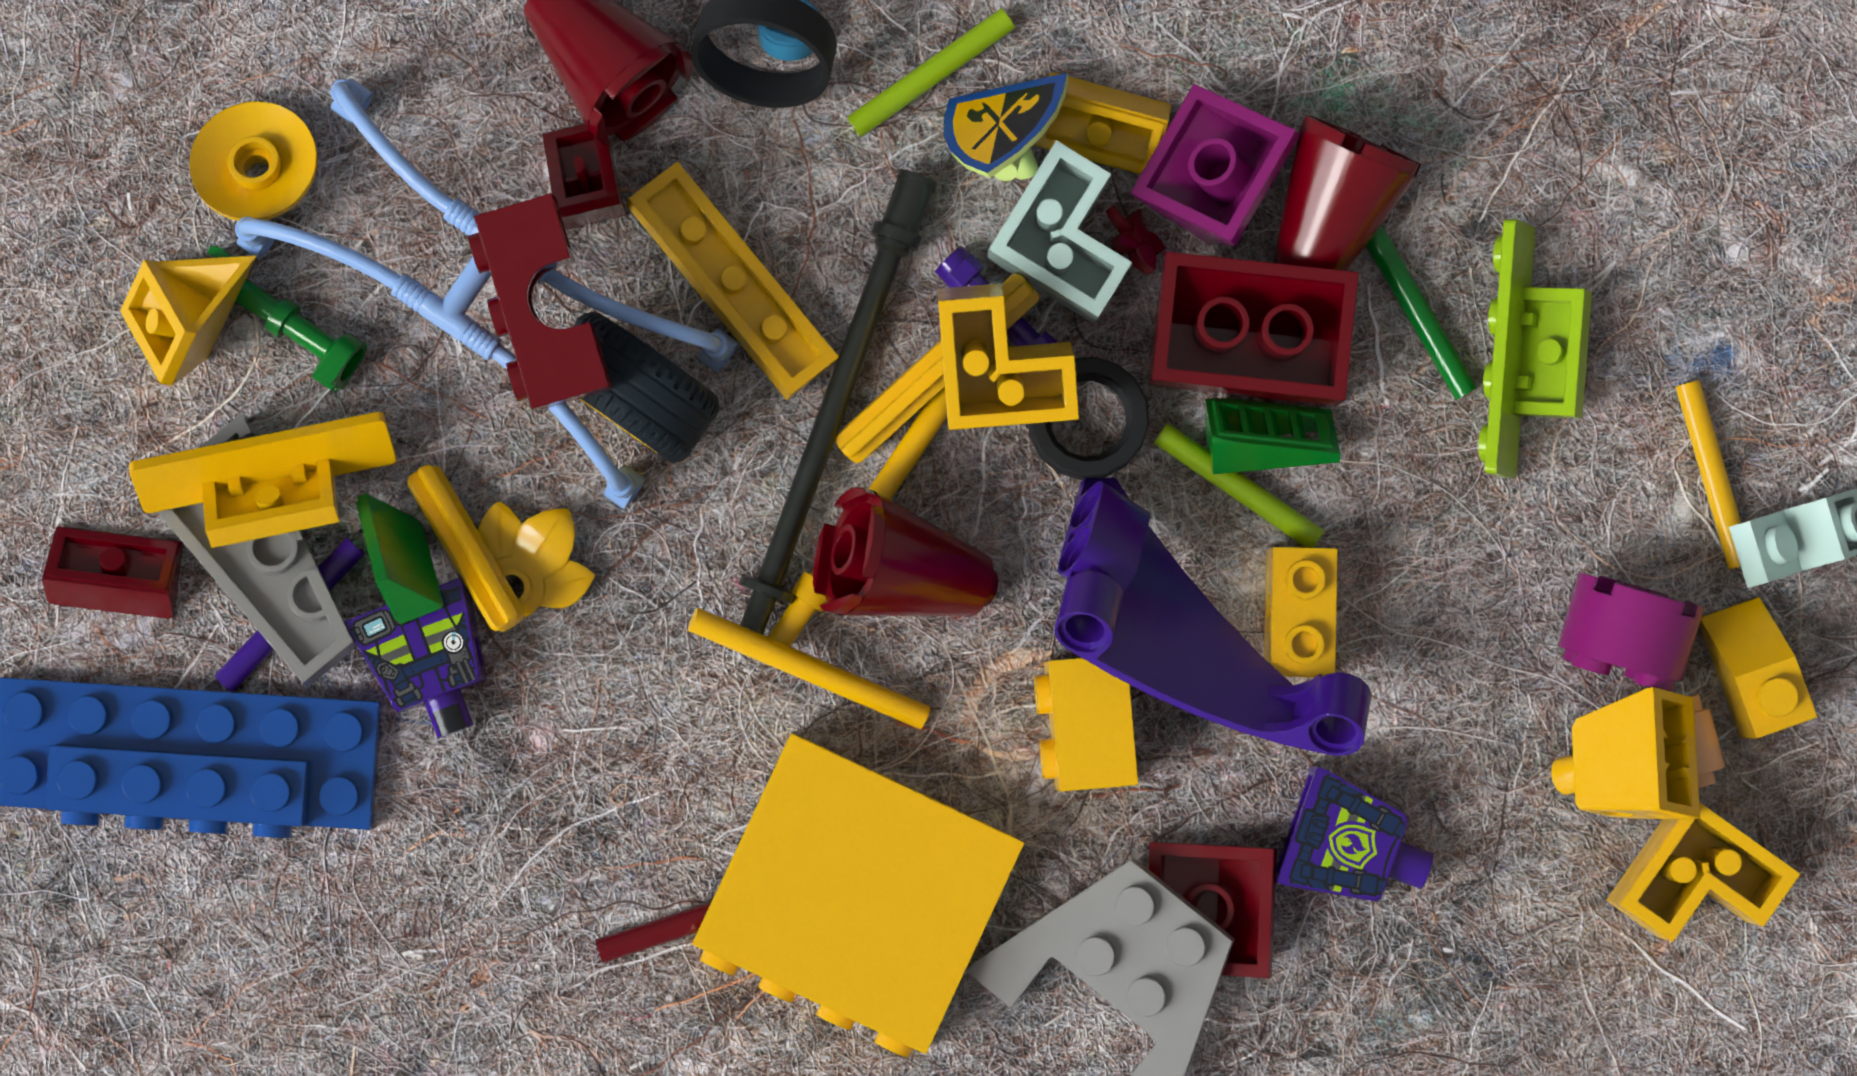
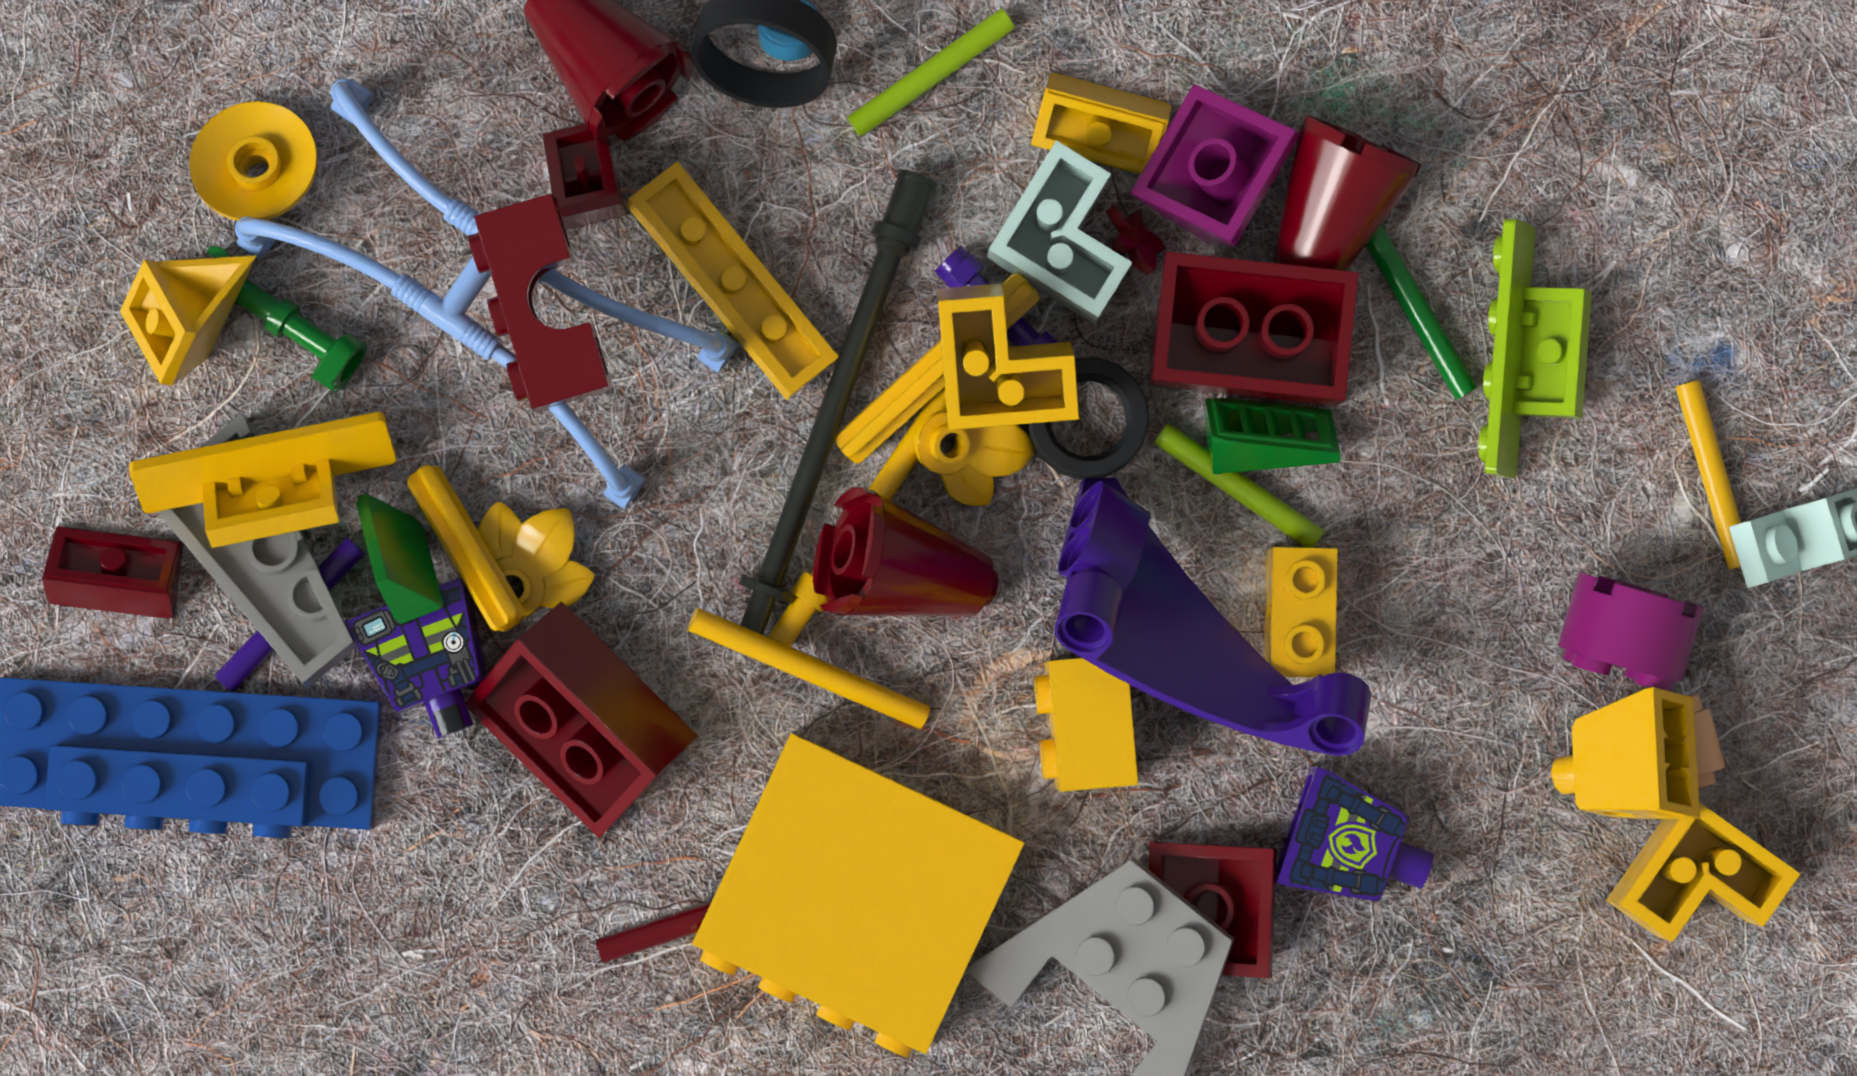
black wheel [573,311,720,463] -> none
shield [943,73,1069,181] -> none
yellow slope [1699,597,1817,739] -> none
none -> dark red slope [465,601,698,838]
none -> yellow plate [914,410,1035,506]

